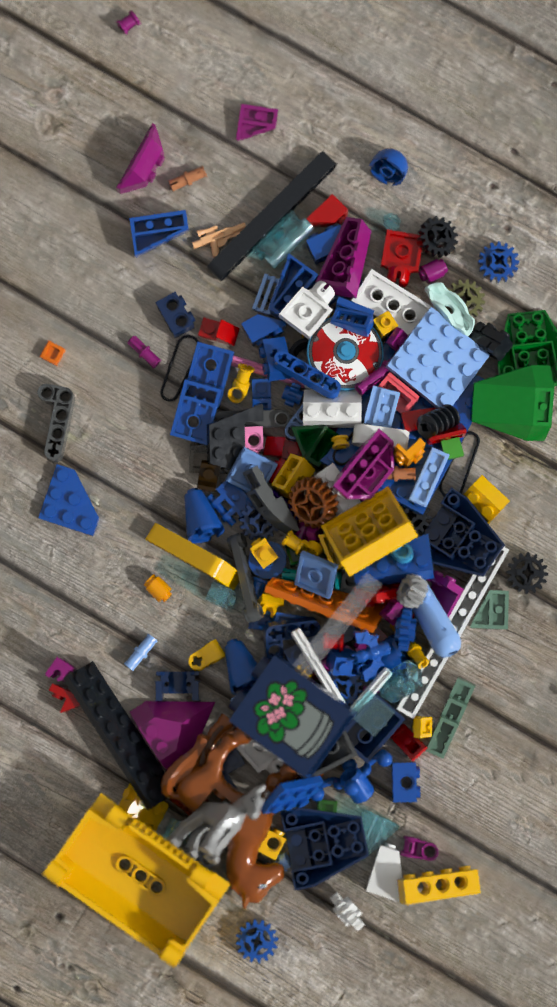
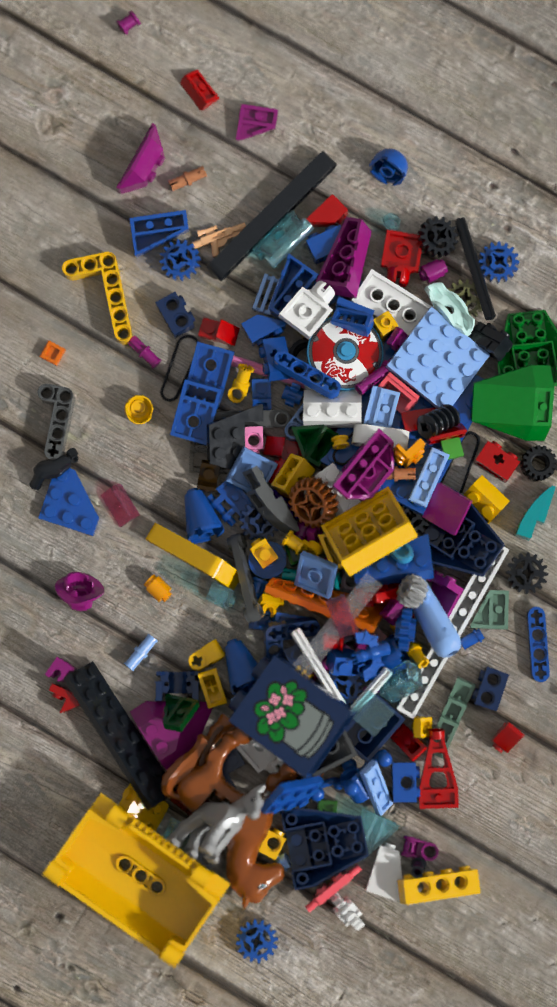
none -> black arm [29,448,78,490]
none -> magenta hat [55,572,104,611]
none -> yellow beam [62,252,133,345]
none -> clear pink slope [101,484,140,527]
none -> yellow hair [124,395,154,424]
none -> blue gear [159,239,201,281]
none -> dark green wing [163,693,200,732]
none -> red slope [180,69,219,111]
none -> yellow slope [197,668,227,709]
none -> coral plate [305,864,362,912]
none -> clear pink slope [326,594,359,638]
none -> light blue tile [360,760,393,816]
none -> black pin [411,857,427,878]
none -> red plate [419,728,459,809]
none -> magenta tile [422,482,472,535]
none -> black axle [455,217,496,320]
none -> blue pin [460,629,485,650]
none -> dark blue brick [471,667,509,712]
none -> red brick [474,441,520,483]
none -> red slope [490,722,524,753]
none -> teal slope [514,485,556,541]
none -> black tyre [520,445,557,481]
none -> blue beam [527,607,550,682]

